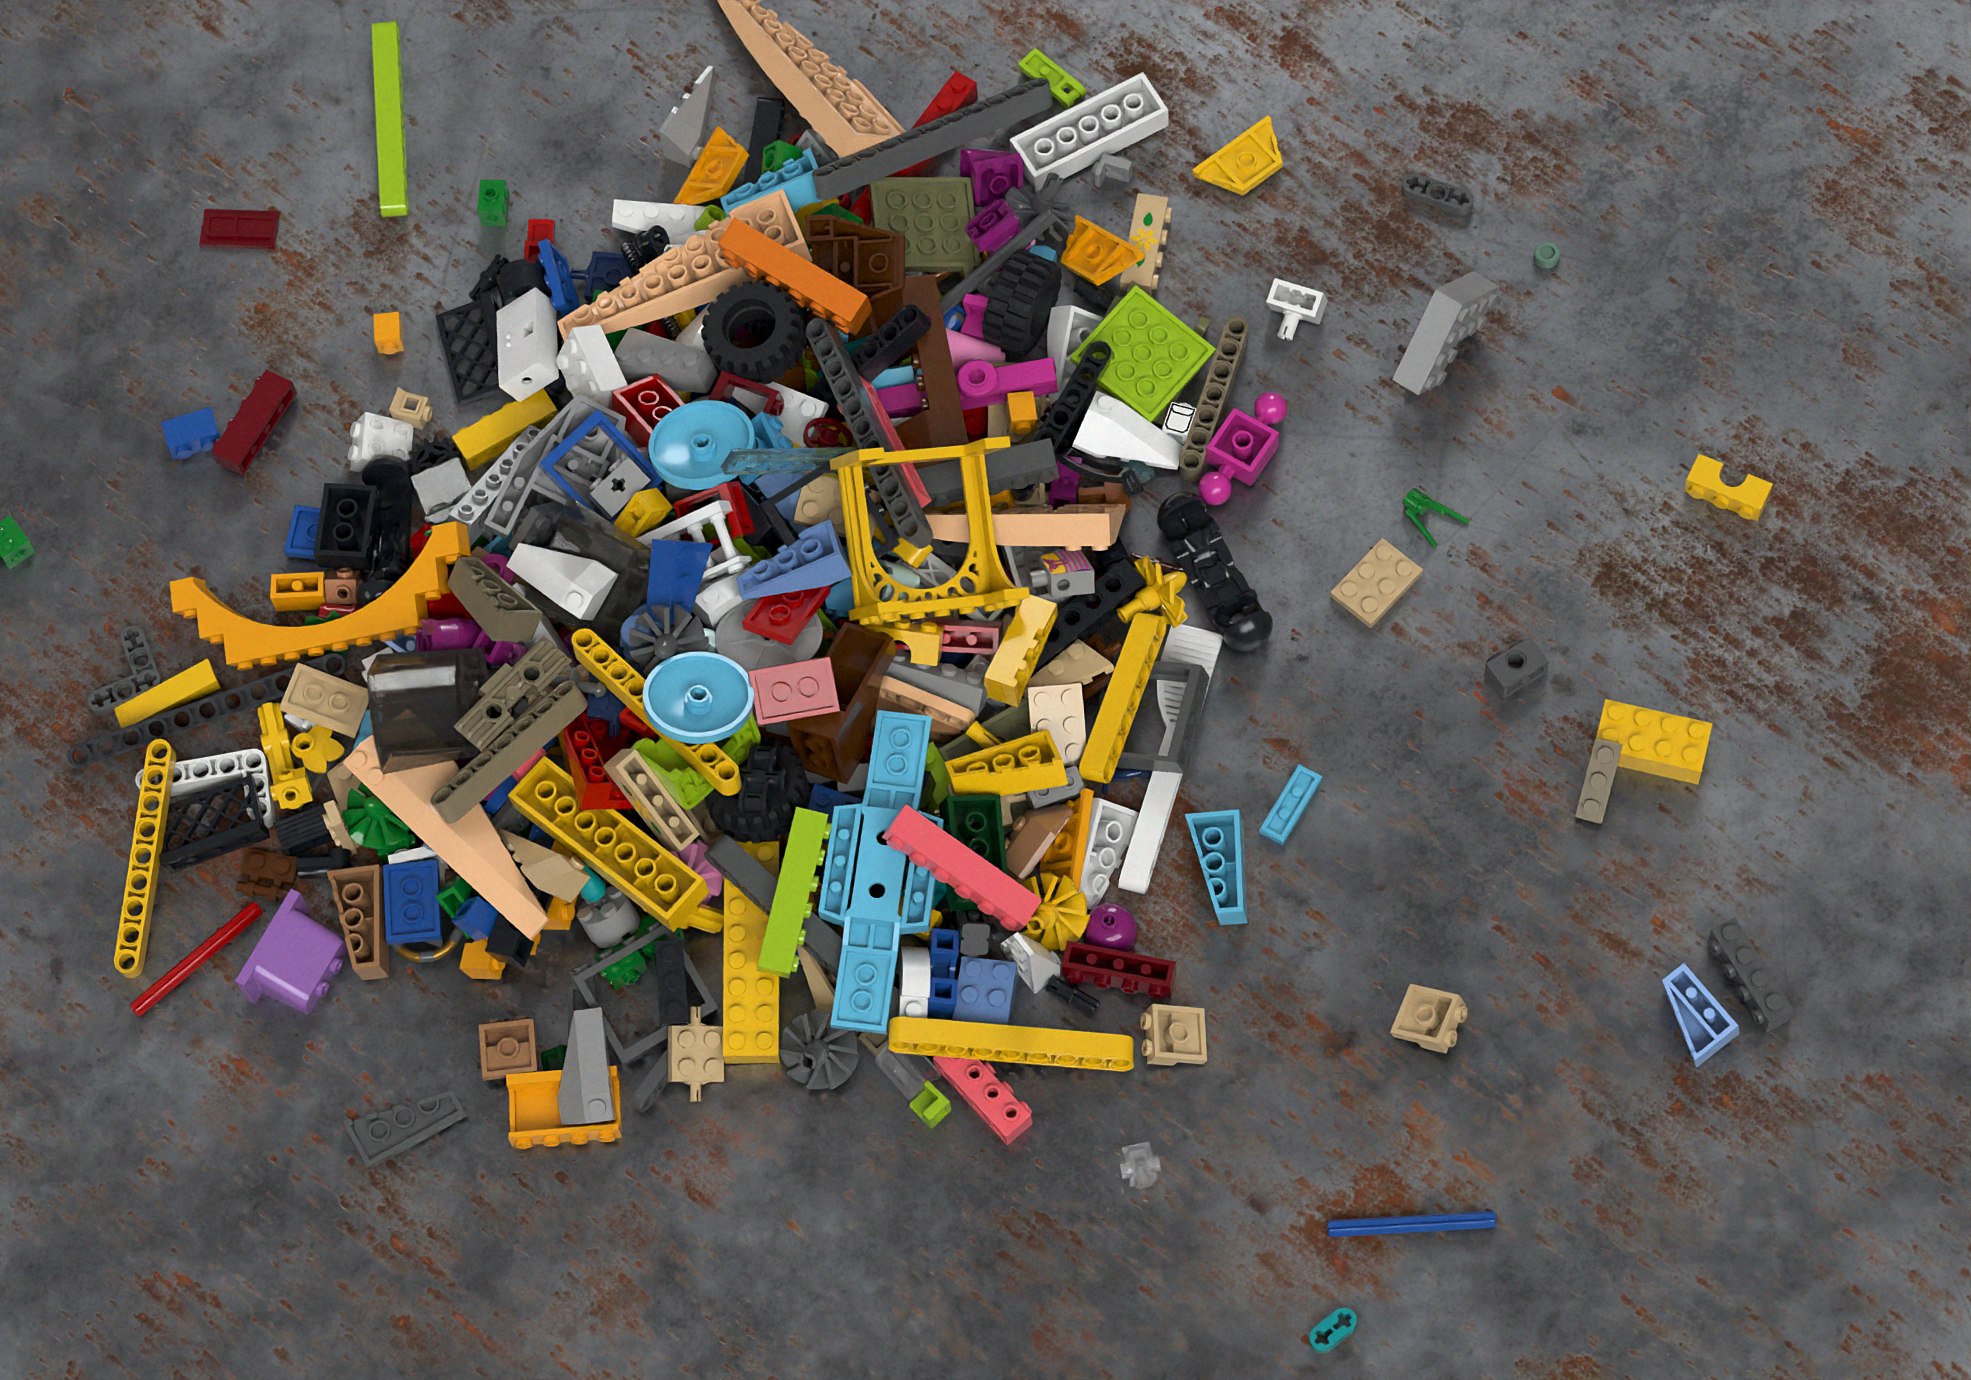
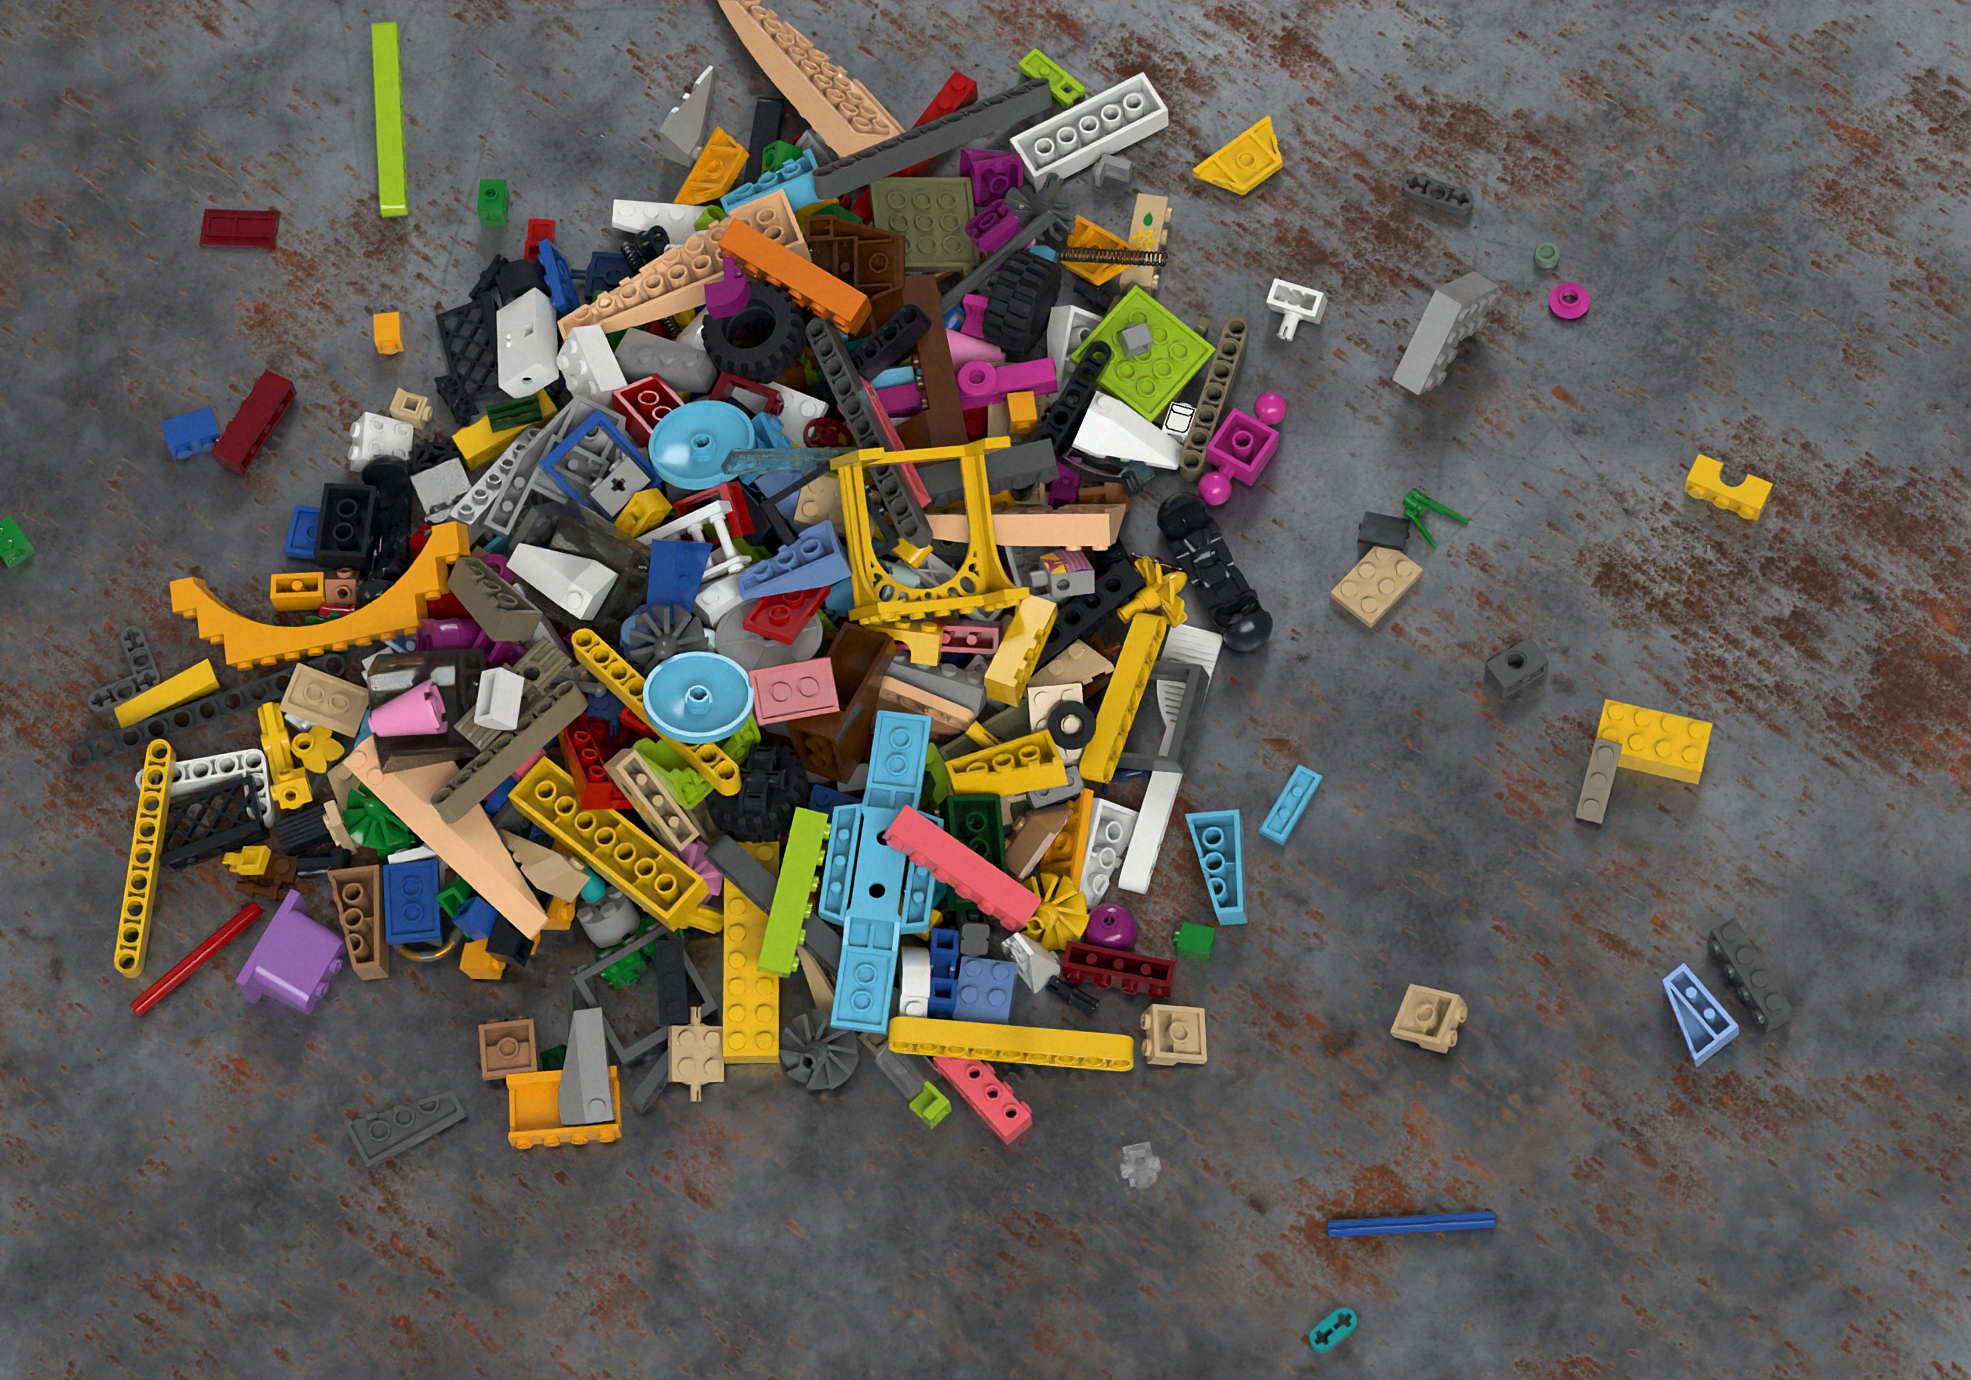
none -> yellow plate [222,846,271,875]
none -> bright pink cone [368,680,448,737]
none -> black hinge [434,374,480,426]
none -> white brick [474,667,524,730]
none -> dark green tile [486,394,543,433]
none -> magenta brick [704,255,752,320]
none -> black tyre [1047,701,1096,750]
none -> black piece [1056,246,1168,267]
none -> light grey plate [1118,323,1153,360]
none -> green brick [1173,921,1215,963]
none -> black piece [1357,511,1411,551]
none -> dark pink piece [1549,282,1590,319]

